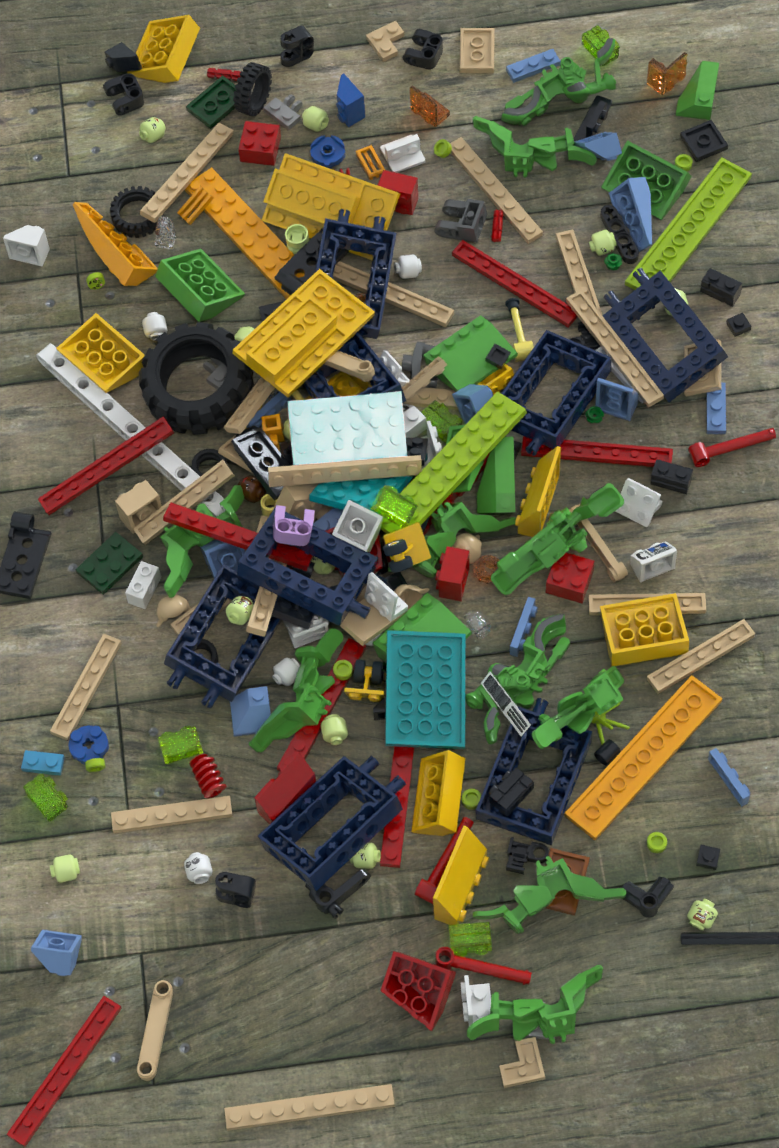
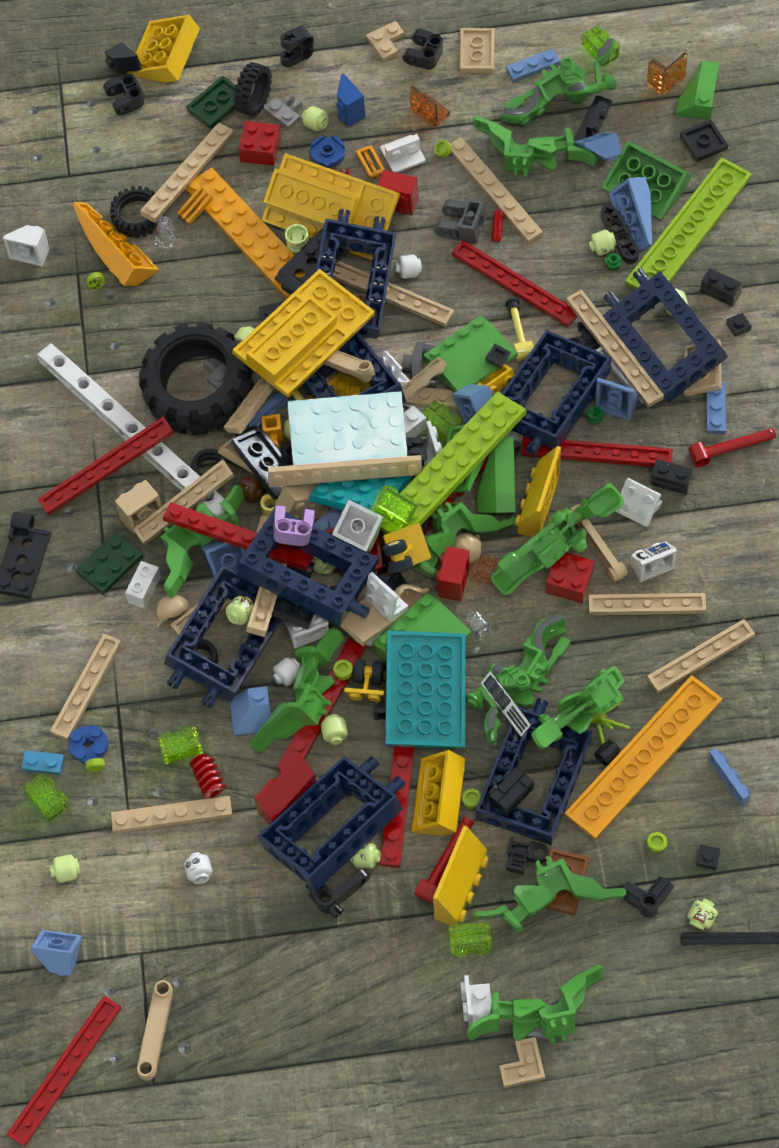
yellow slope [56,313,145,393] -> none
yellowish green head [139,117,166,143] -> none
white head [142,312,168,341] -> none
bright green slope [155,249,245,322] -> none
red axle [207,68,241,81] -> none
black piece [215,872,256,908] -> none
tan plate [224,1084,395,1131] -> none
red wedge [380,951,456,1031] -> none
red piece [435,947,532,985] -> none
medium blue plate [510,597,538,657] -> none
tan plate [556,229,602,315] -> none
yellow slope [600,593,689,666] -> none
lime tile [675,154,693,172] -> none

